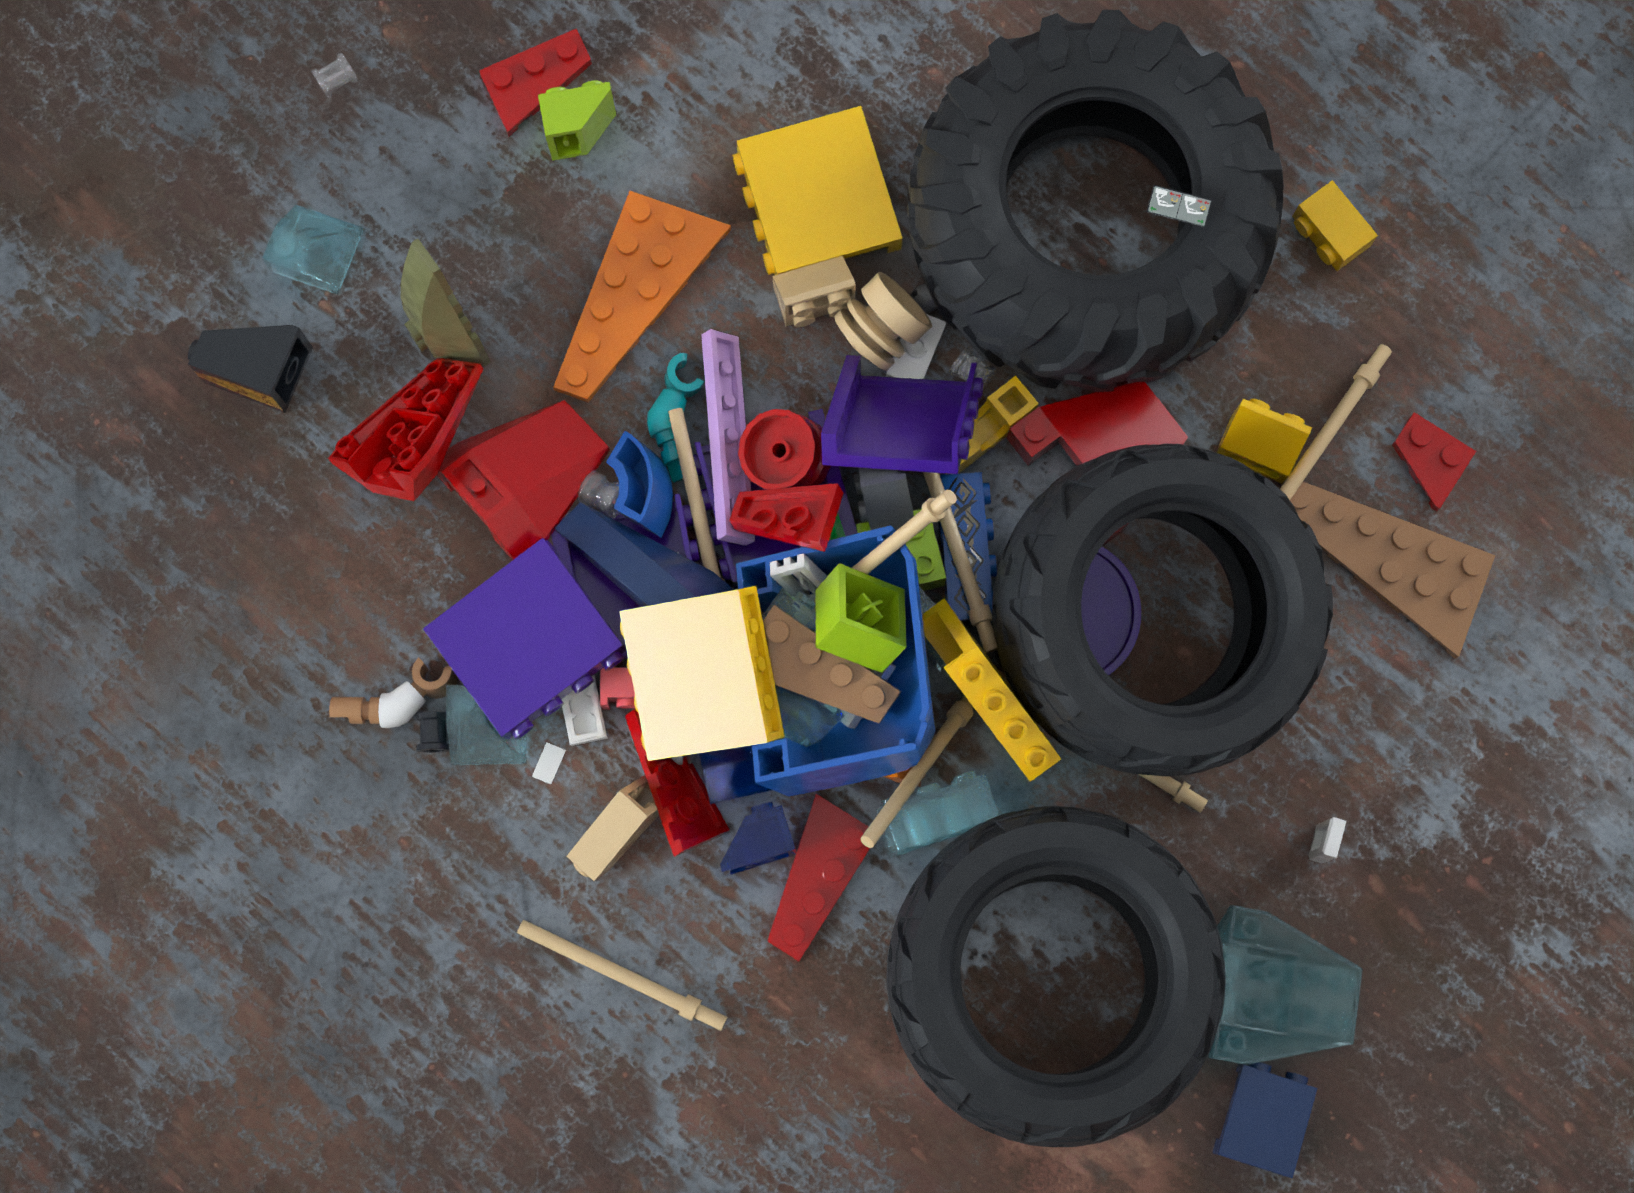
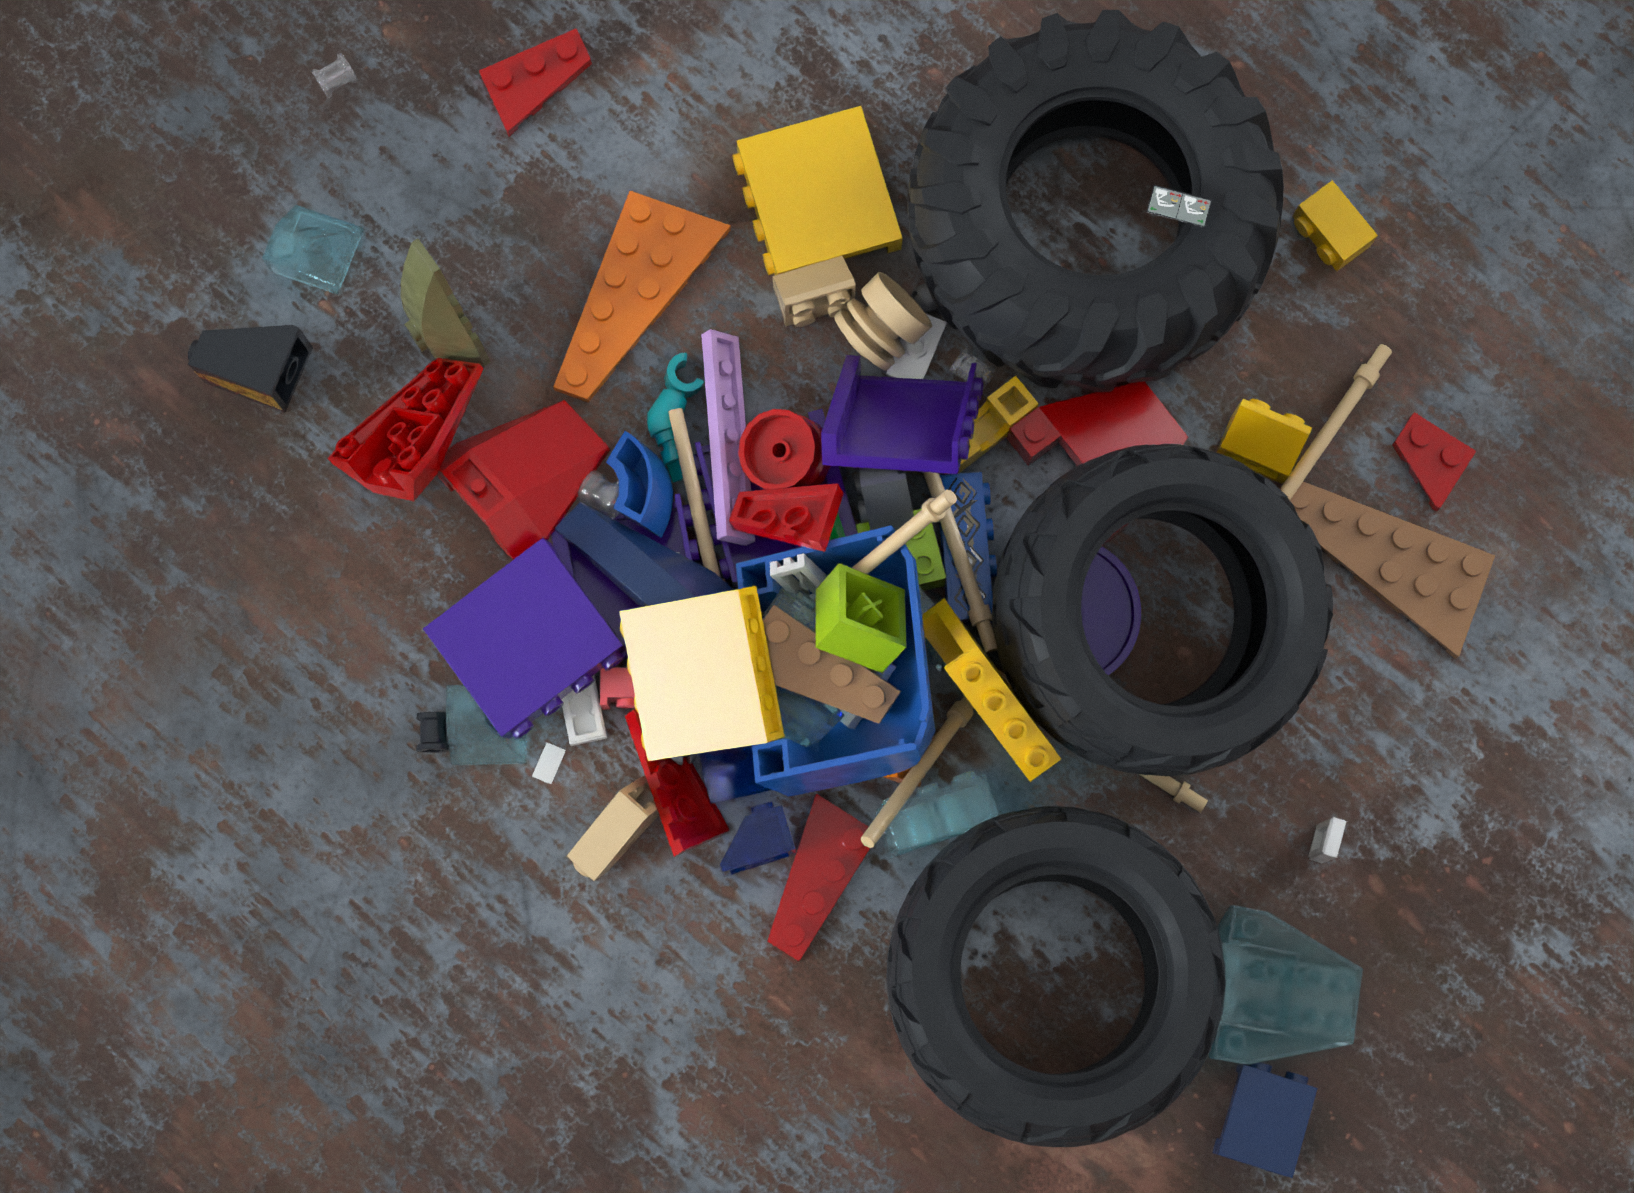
piece [329,657,458,728] -> none
tan bar [517,920,728,1031] -> none
lime slope [538,80,616,161] -> none

